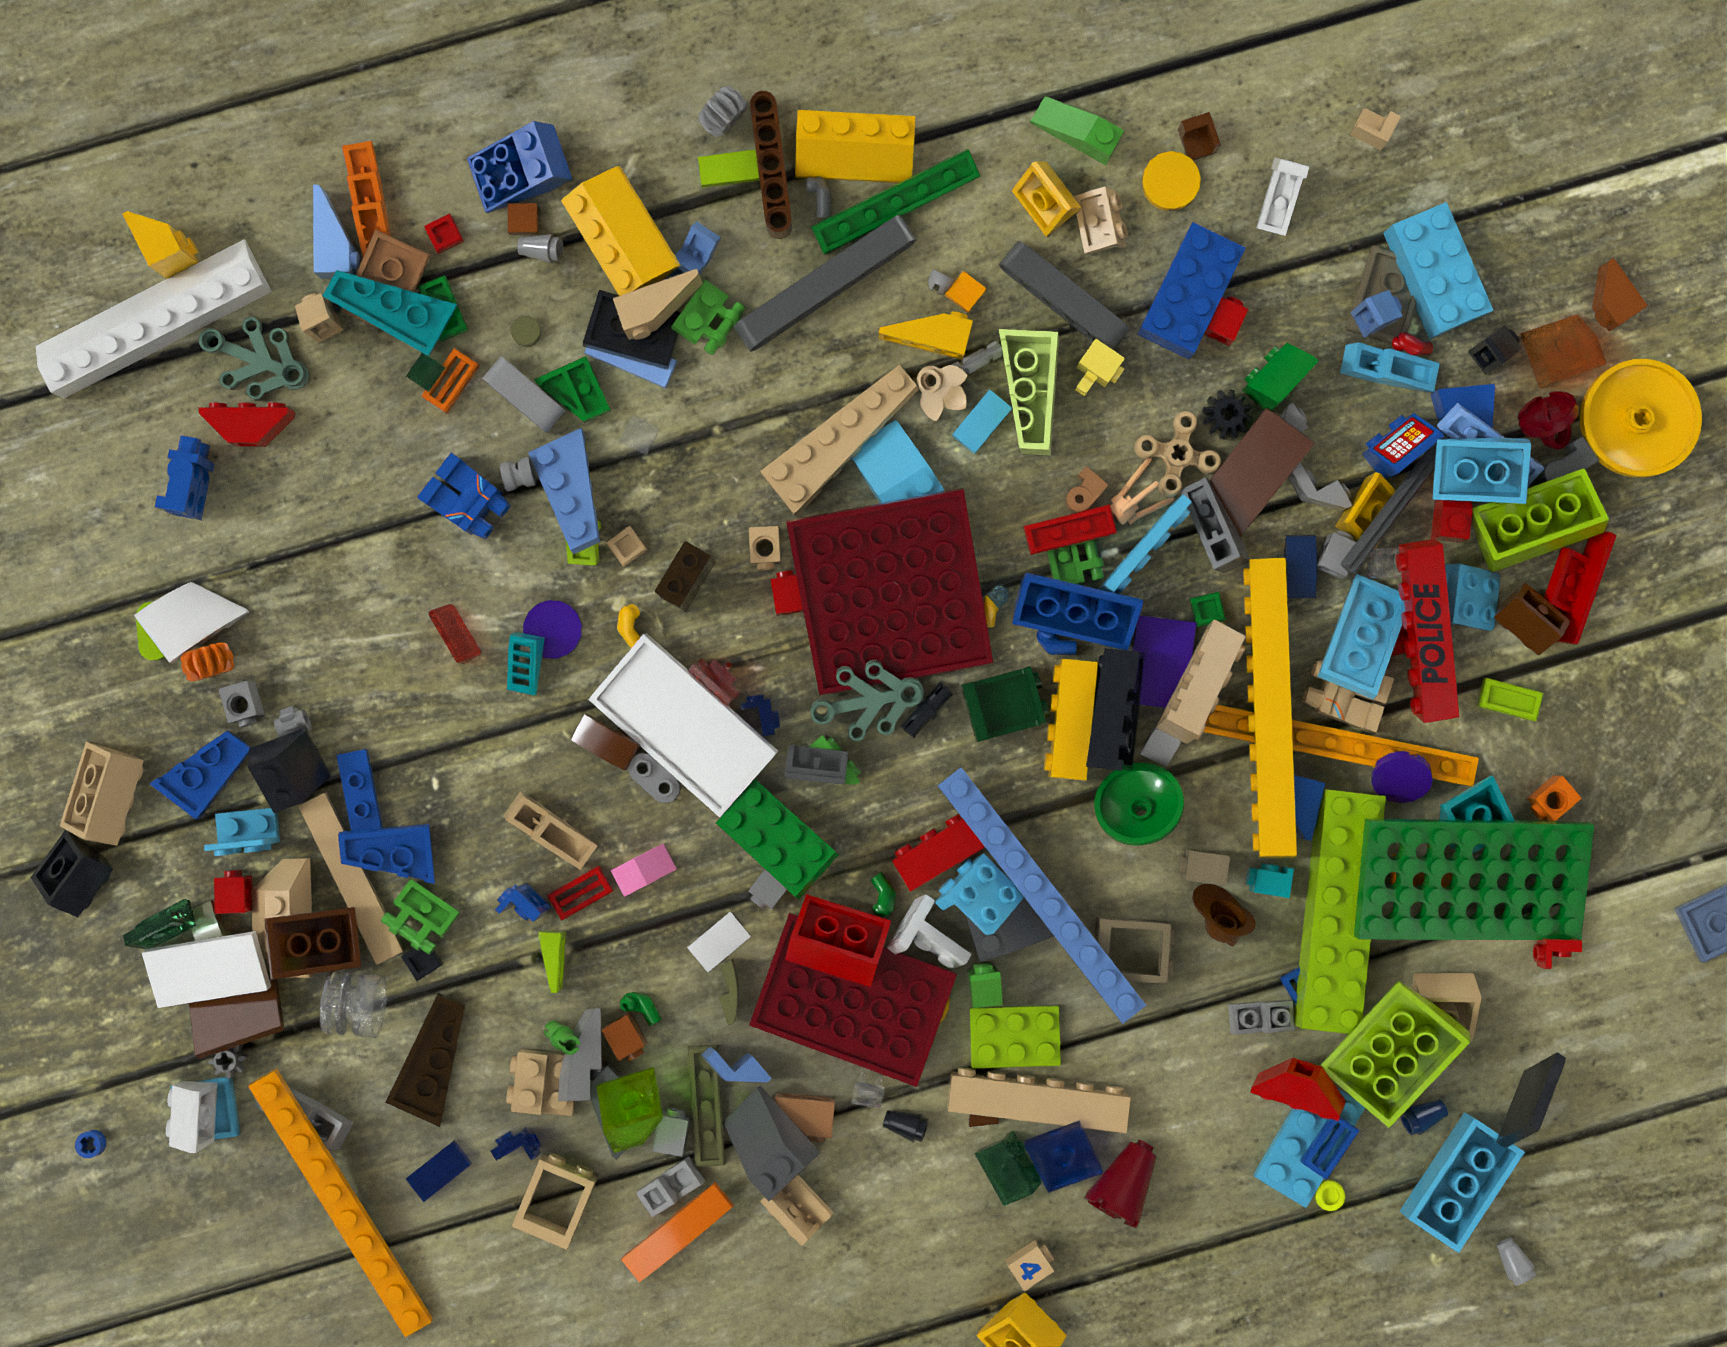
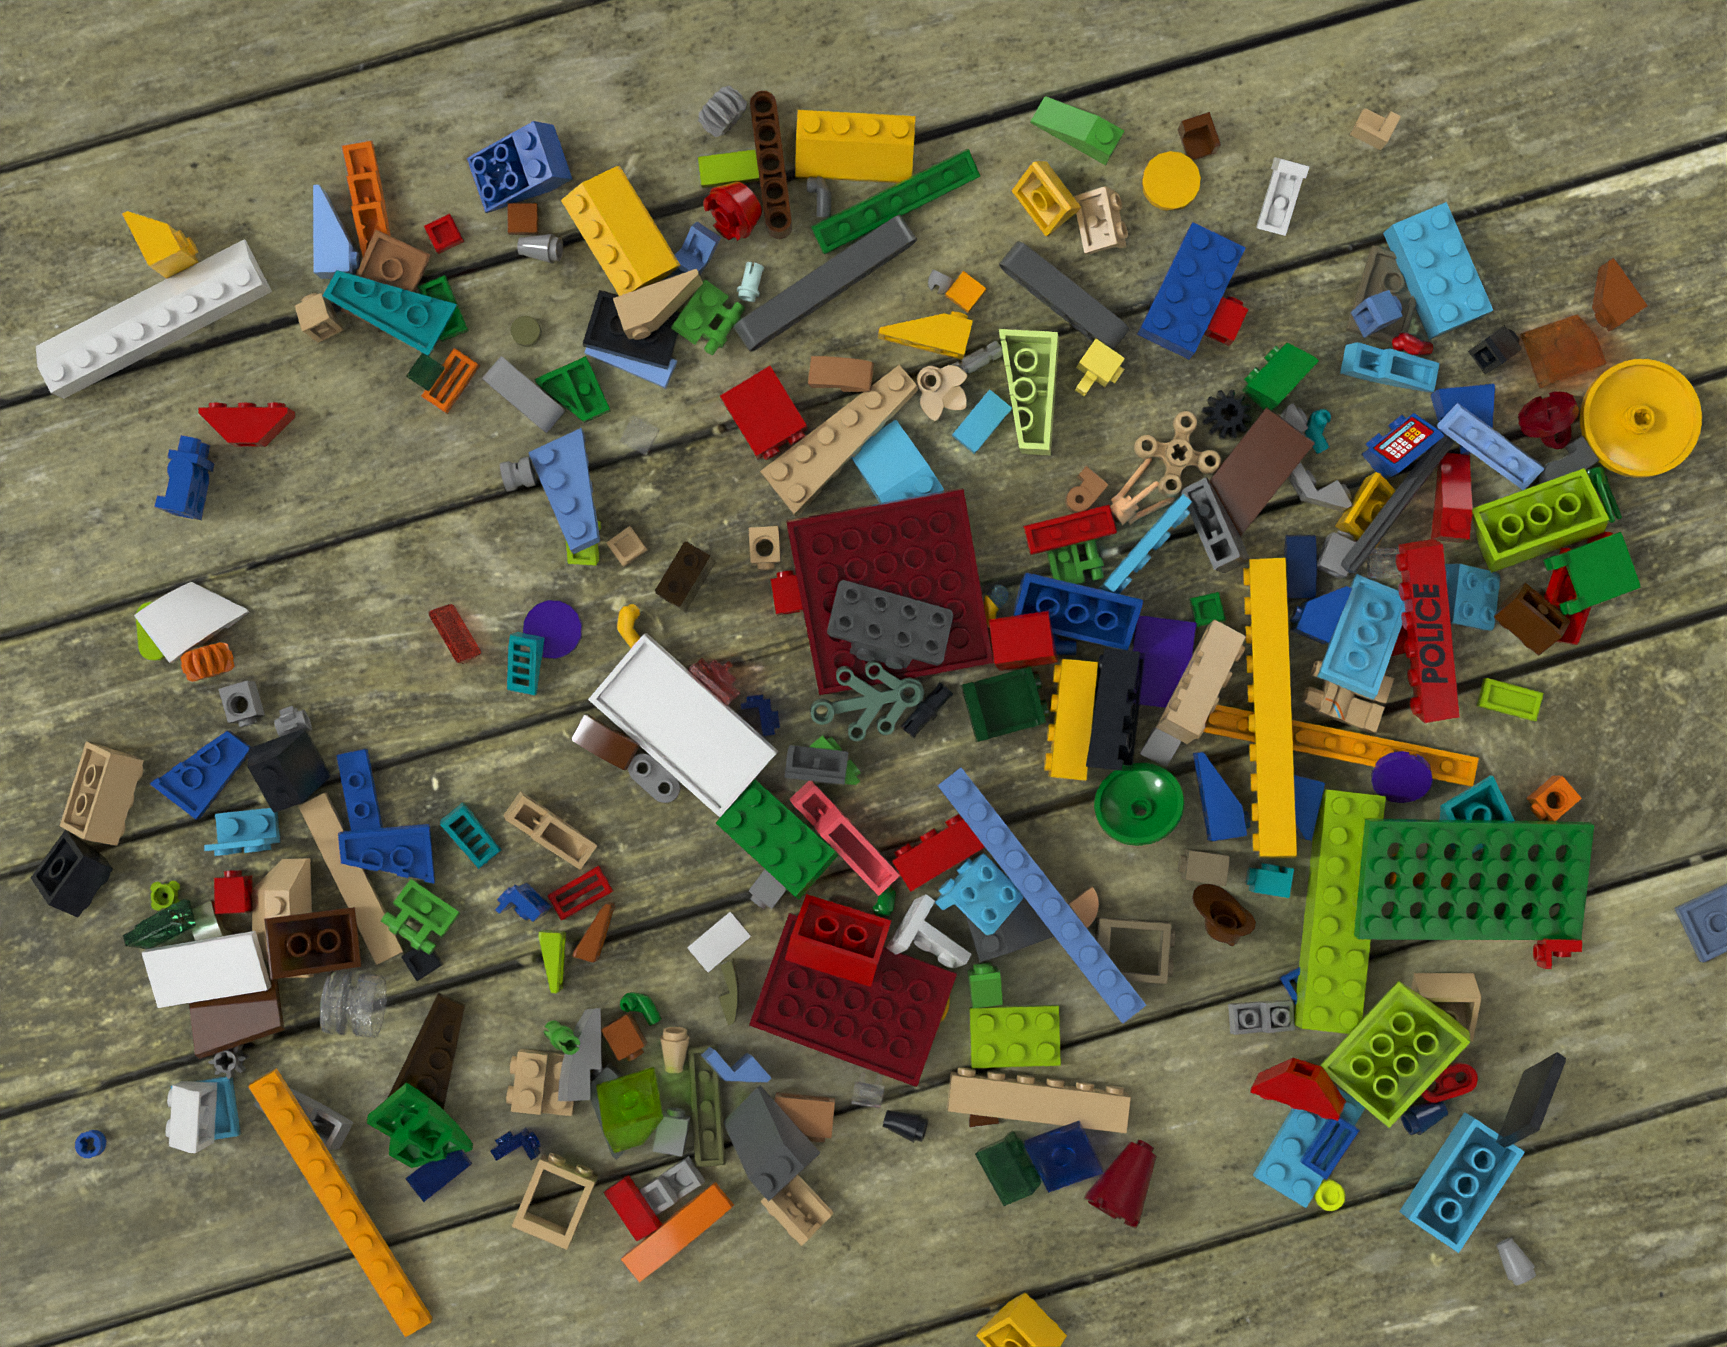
sand green plant [199,317,309,401] -> none
blue hips [417,452,511,540] -> none
bright pink slope [611,843,677,897] -> none
tan brick [1006,1240,1055,1291] -> none
medium azure slope [1432,438,1531,504] -> none
none -> lime plate [150,881,181,911]
none -> green slope [367,1083,473,1168]
none -> teal slope [440,802,502,869]
none -> dark orange slope [572,902,615,963]
none -> red tile [603,1175,662,1242]
none -> tan cone [660,1027,690,1073]
none -> red cone [703,181,762,241]
none -> red panel [720,366,808,460]
none -> light aqua pin [737,262,764,302]
none -> coral slope [789,781,900,896]
none -> medium nougat slope [808,356,874,392]
none -> dark grey bracket [827,580,953,669]
none -> red slope [989,611,1058,671]
none -> light nougat tile [1068,886,1099,928]
none -> blue slope [1193,752,1250,841]
none -> blue slope [1290,586,1352,644]
none -> teal arm [1305,409,1331,454]
none -> red plate [1420,1062,1478,1103]
none -> green flag [1543,532,1642,615]
none -> green plant [1586,467,1622,523]

